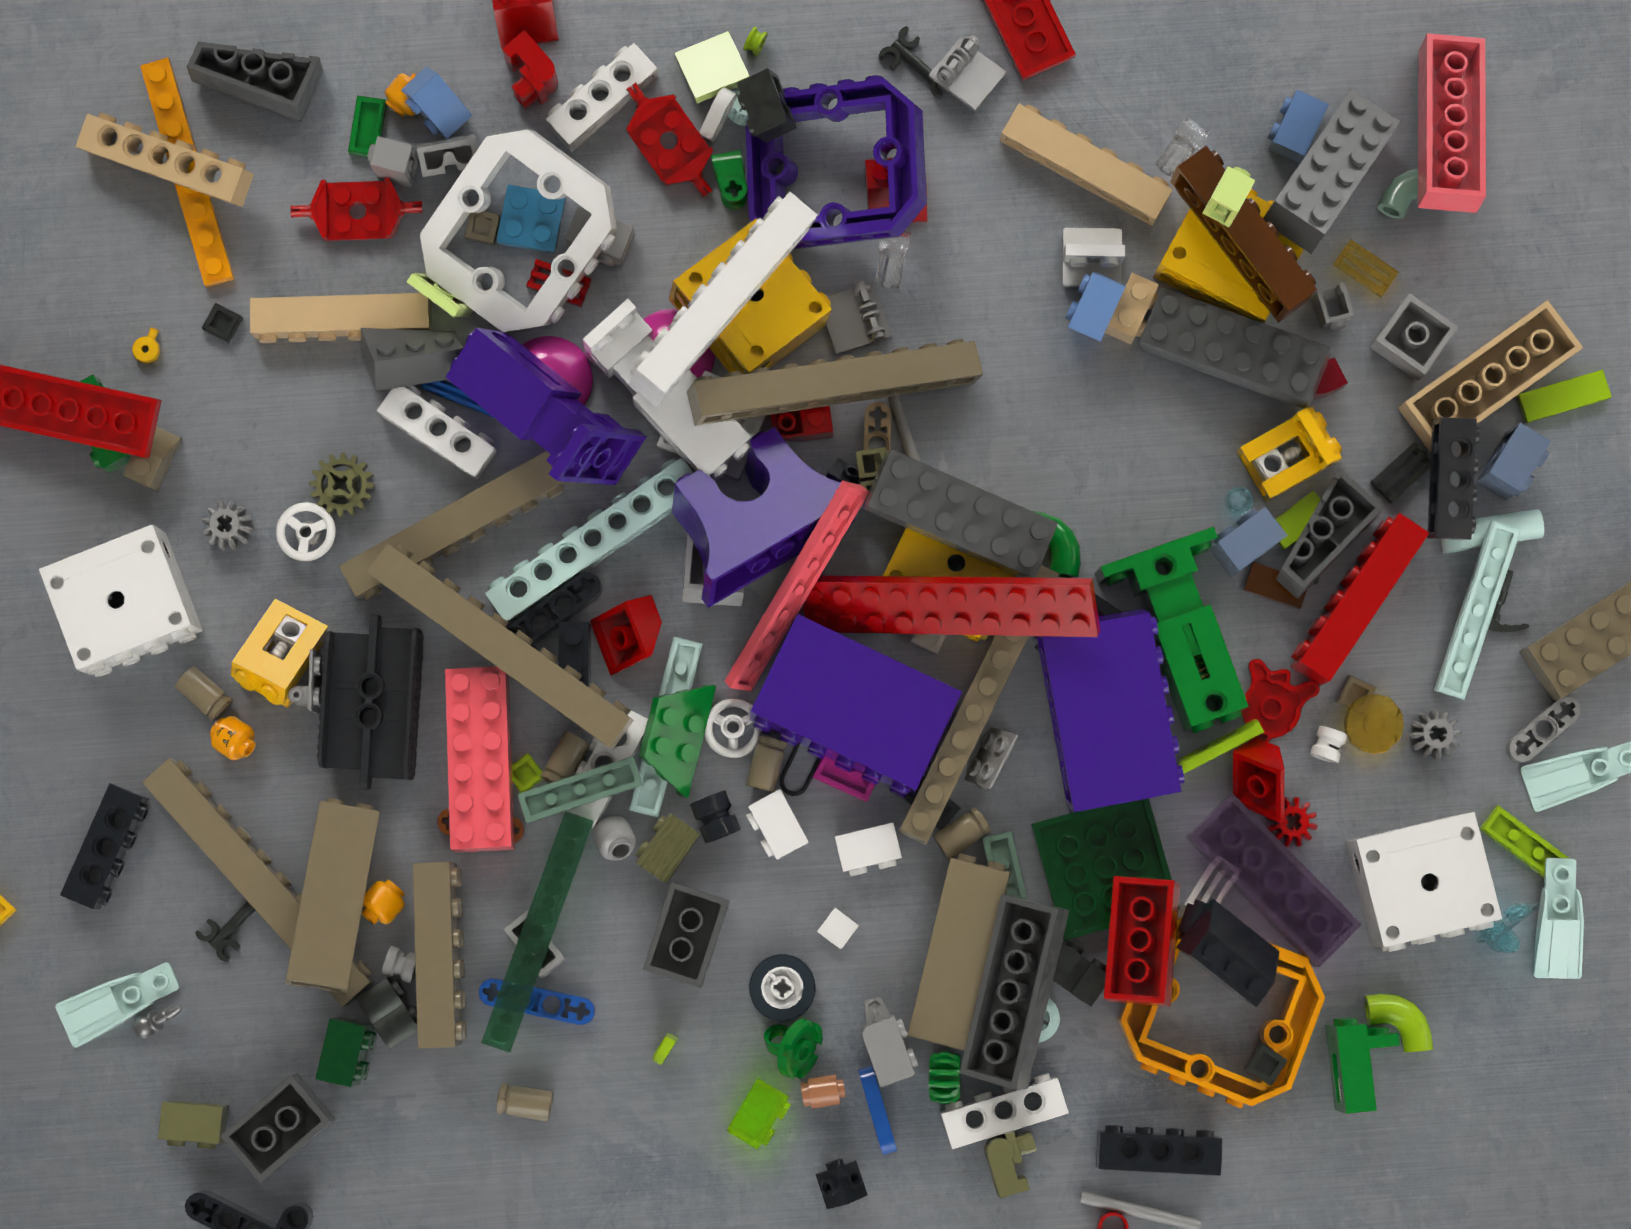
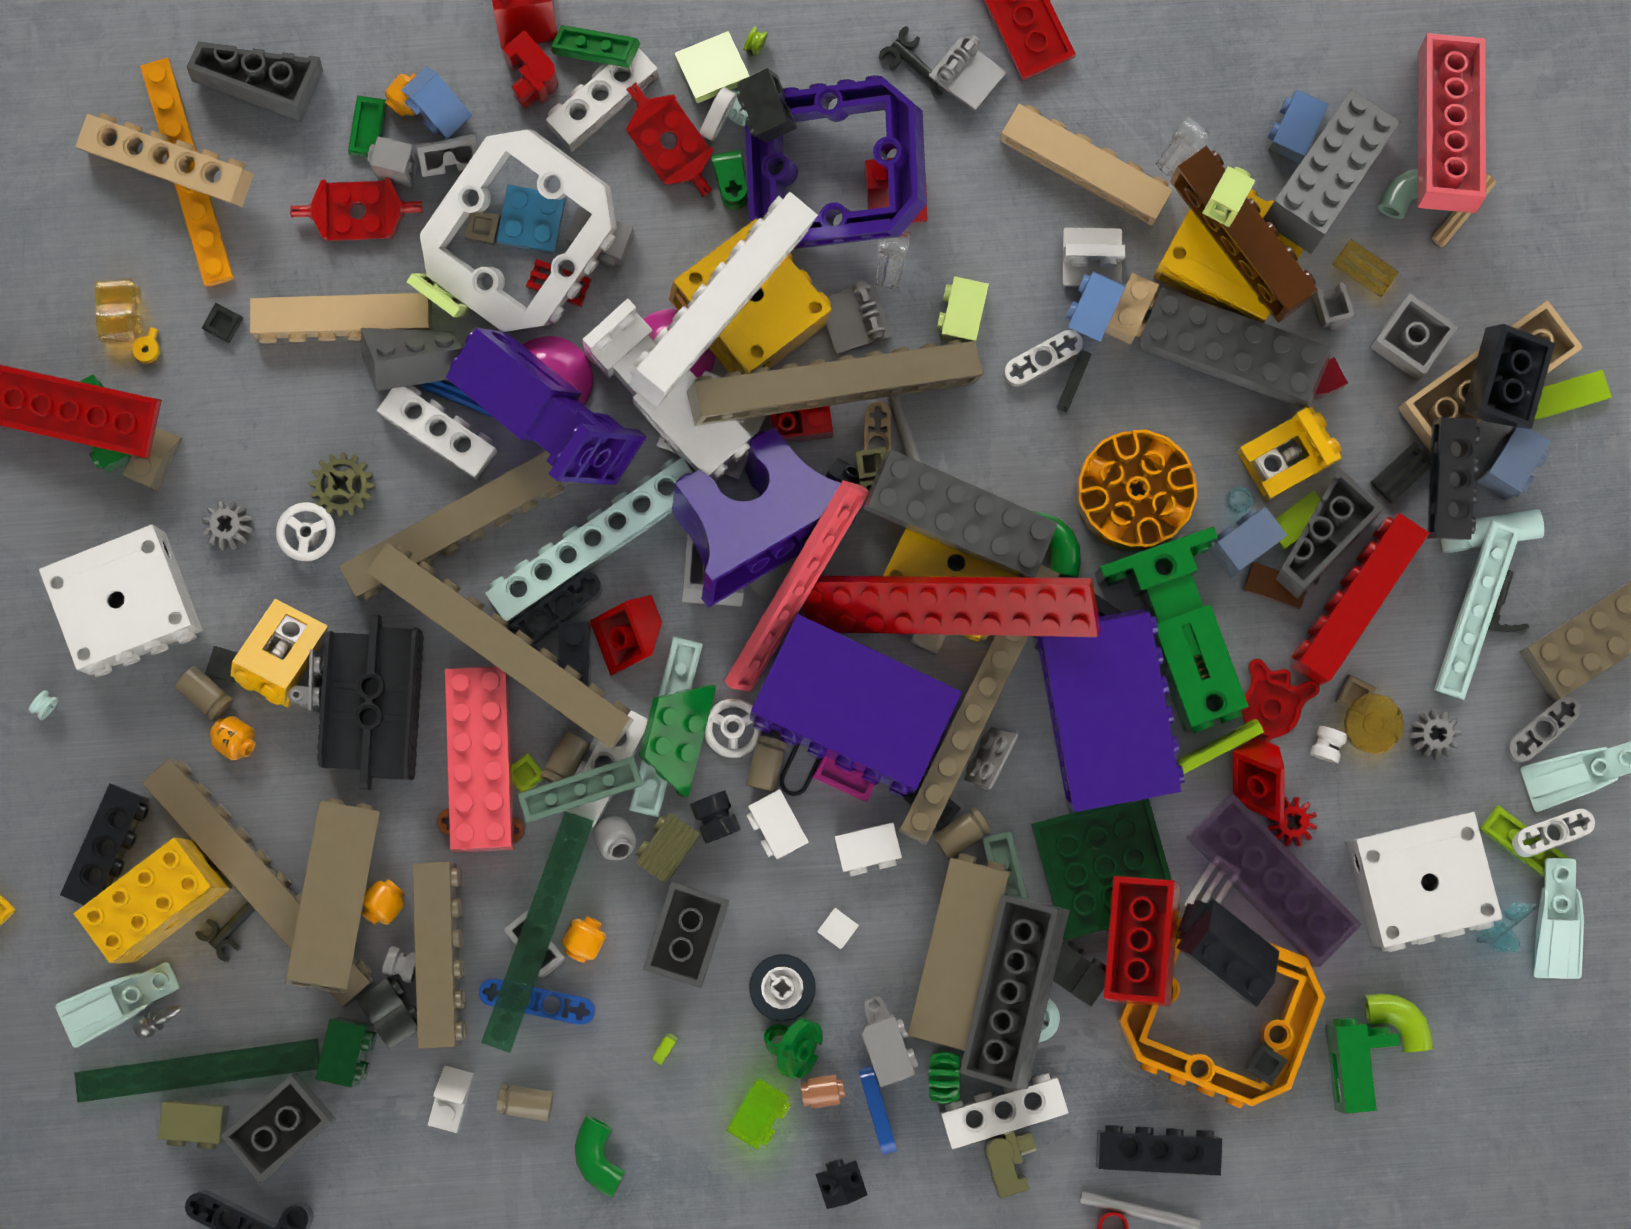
none -> light aqua bush [29,690,58,720]
none -> yellow gear [73,837,232,963]
none -> clear green plate [74,1038,320,1103]
none -> clear yellow brick [95,279,143,343]
none -> pearl dark grey tile [205,646,238,683]
none -> white slope [428,1065,474,1133]
none -> green tile [550,25,640,68]
none -> light orange head [561,916,606,963]
none -> green cylinder [574,1115,626,1198]
none -> yellowish green brick [936,276,989,343]
none -> white beam [1004,330,1083,387]
none -> pearl dark grey tile [1057,350,1092,413]
none -> light orange brick [1075,429,1198,551]
none -> tan axle [1431,174,1496,247]
none -> black slope [1462,324,1555,429]
none -> white beam [1512,809,1595,857]

